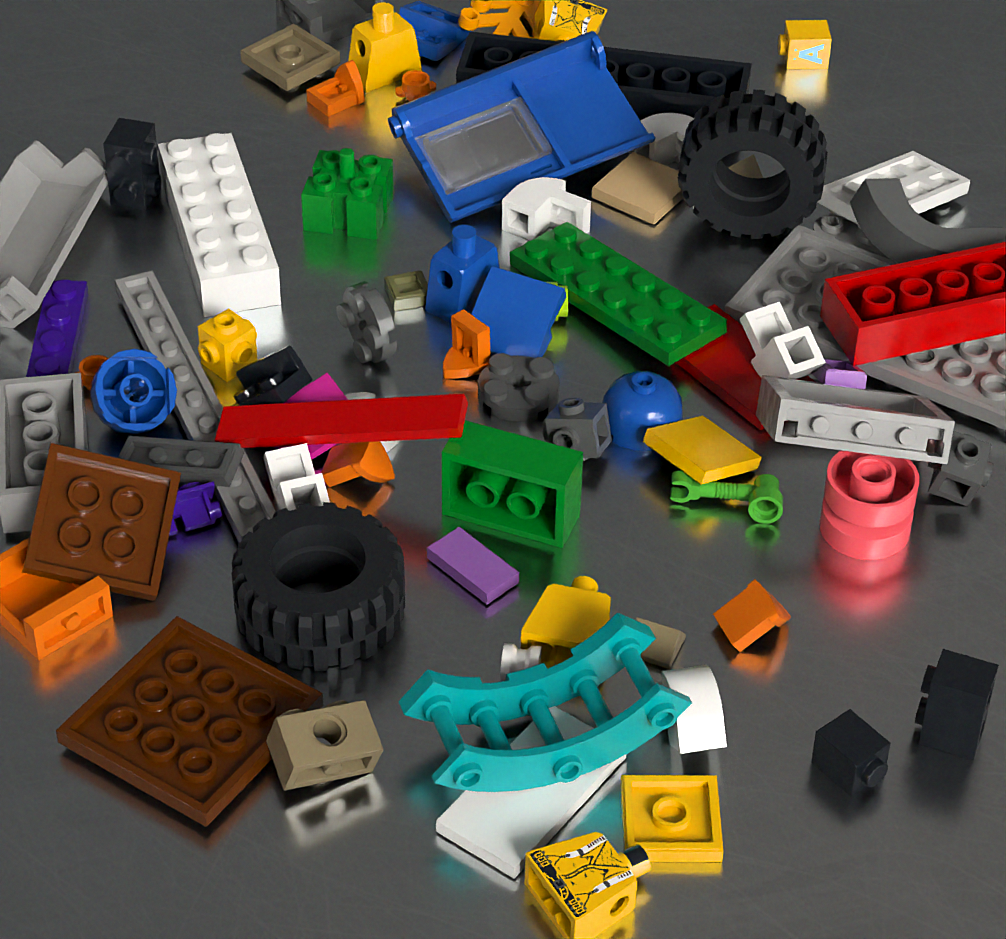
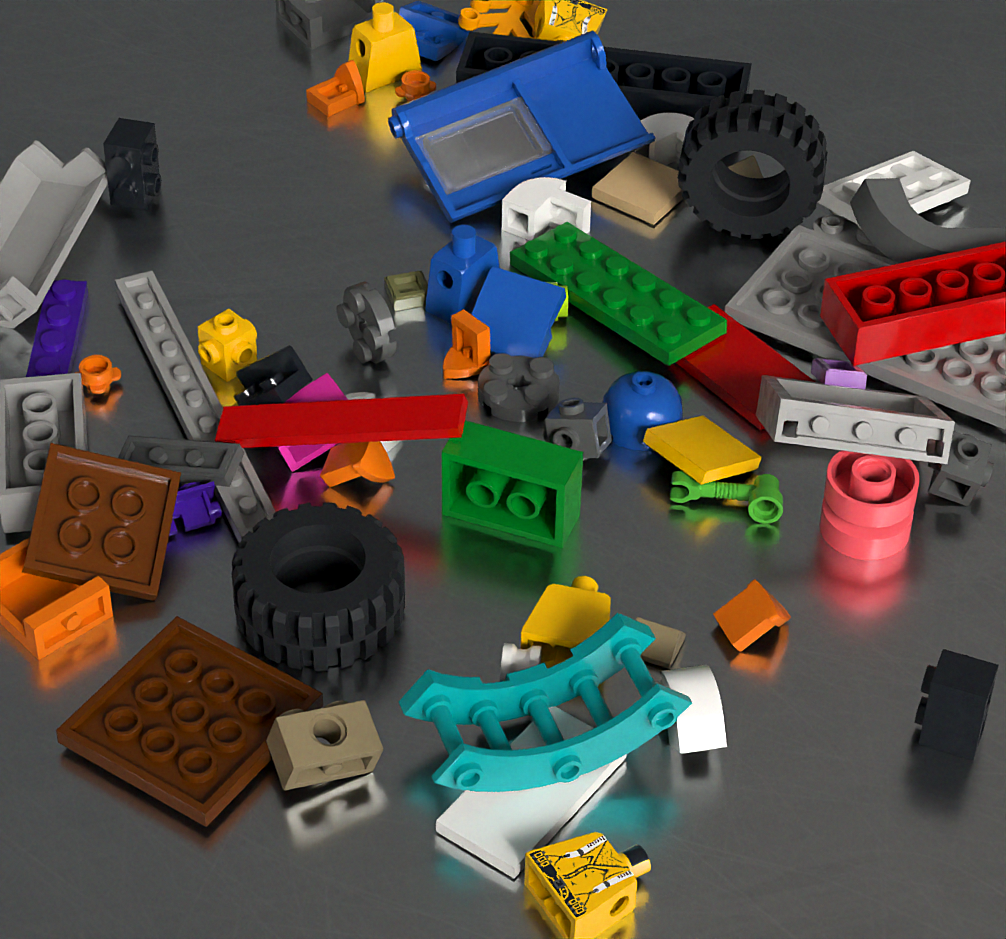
blue cylinder [90,349,177,434] -> none
white brick [158,133,281,317] -> none
dark tan plate [240,23,340,91] -> none
white brick [263,443,330,511] -> none
green brick [301,148,393,240] -> none
medium lavender tile [427,527,519,605] -> none
yellow tile [620,775,723,862] -> none
white brick [740,302,826,379] -> none
yellow brick [777,20,832,69] -> none
black brick [811,709,891,797] -> none

